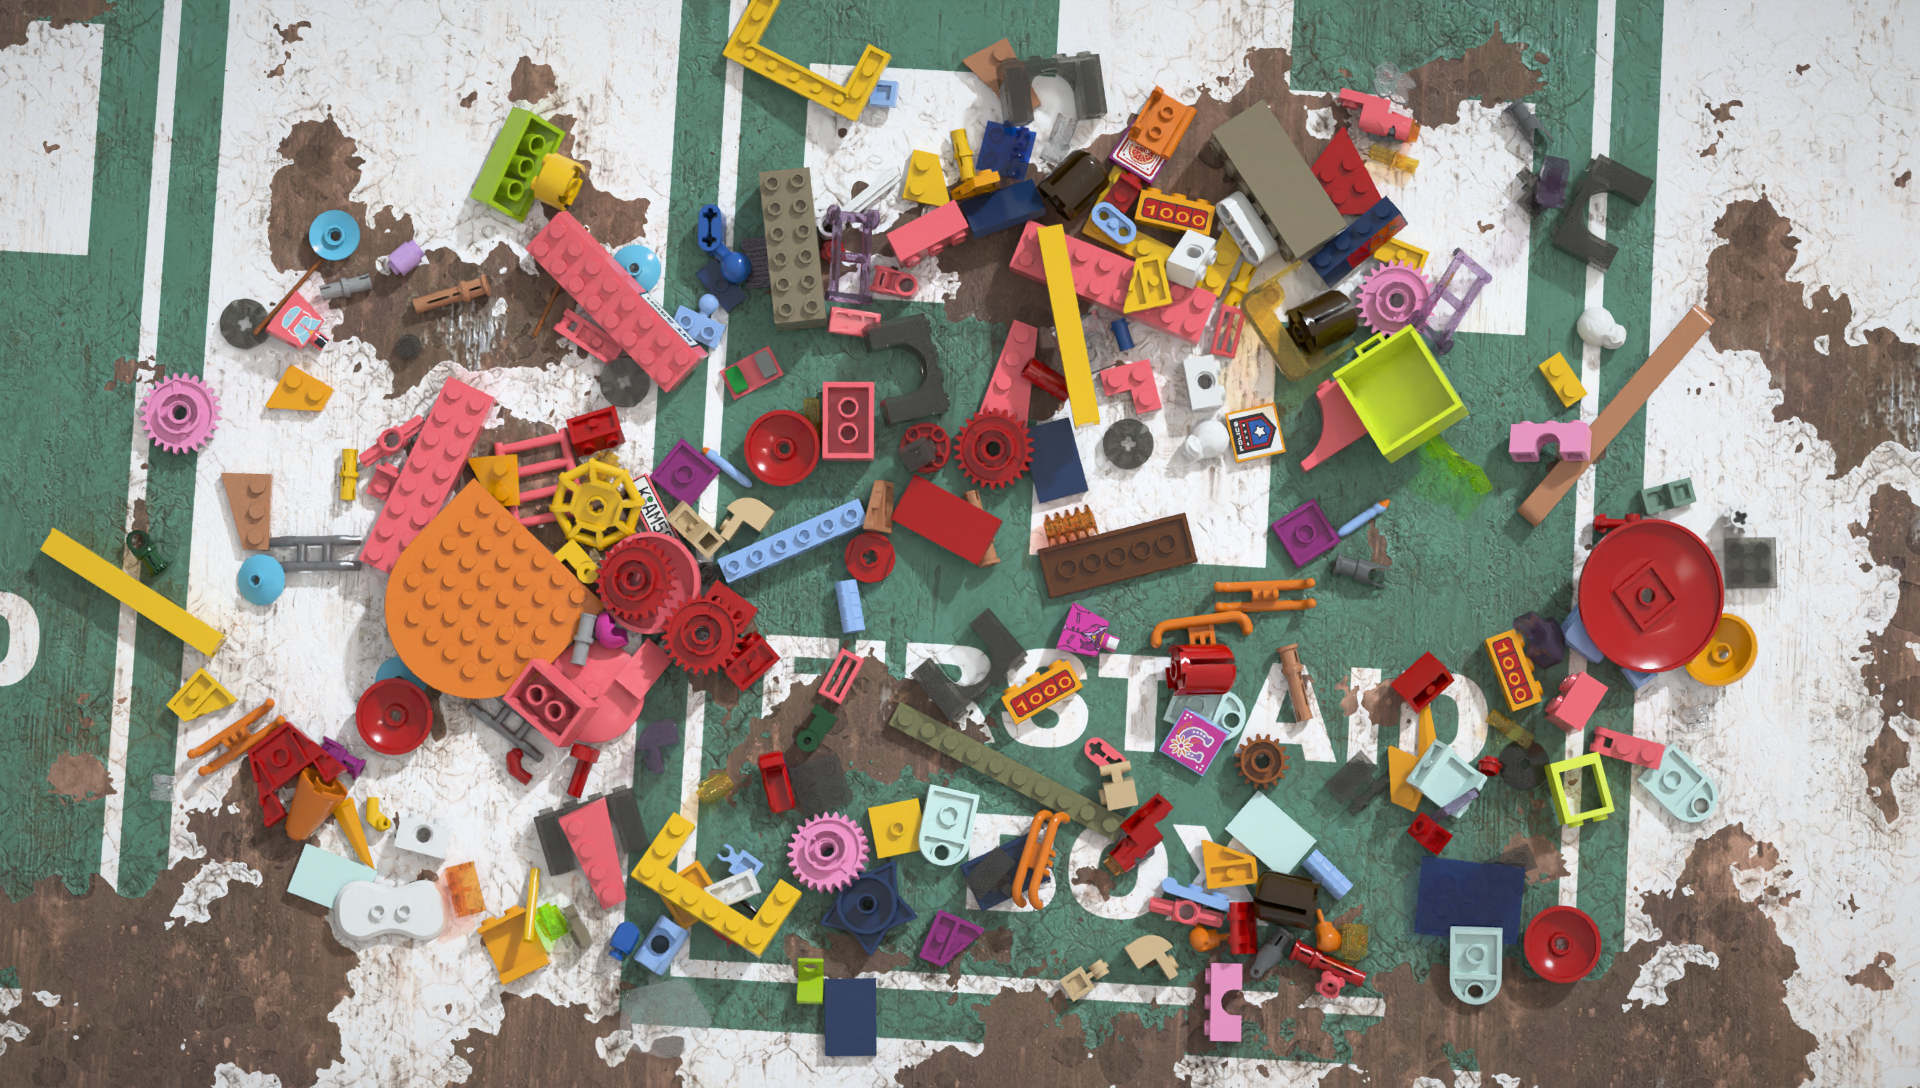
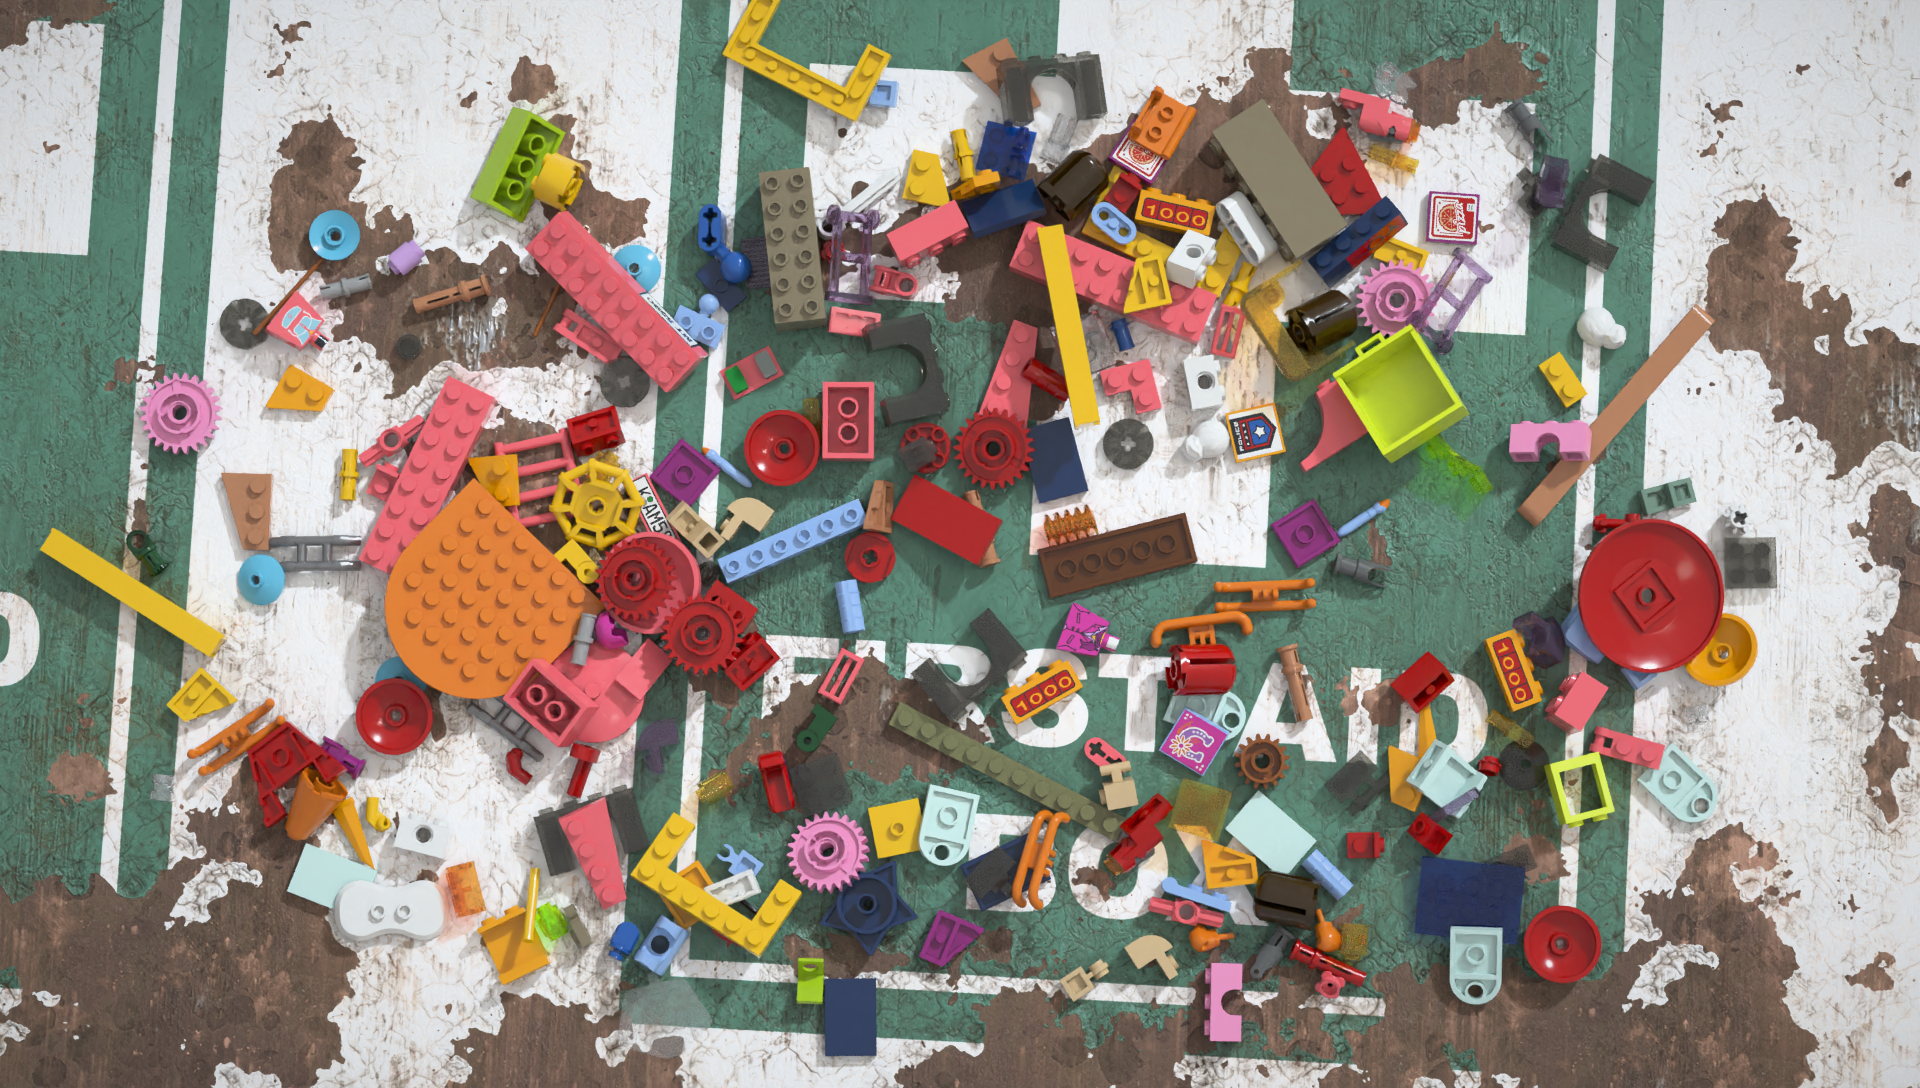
red plate [1227,902,1258,954] -> none
none -> clear yellow brick [1167,778,1232,842]
none -> red bracket [1346,832,1384,858]
none -> tile [1425,191,1480,246]

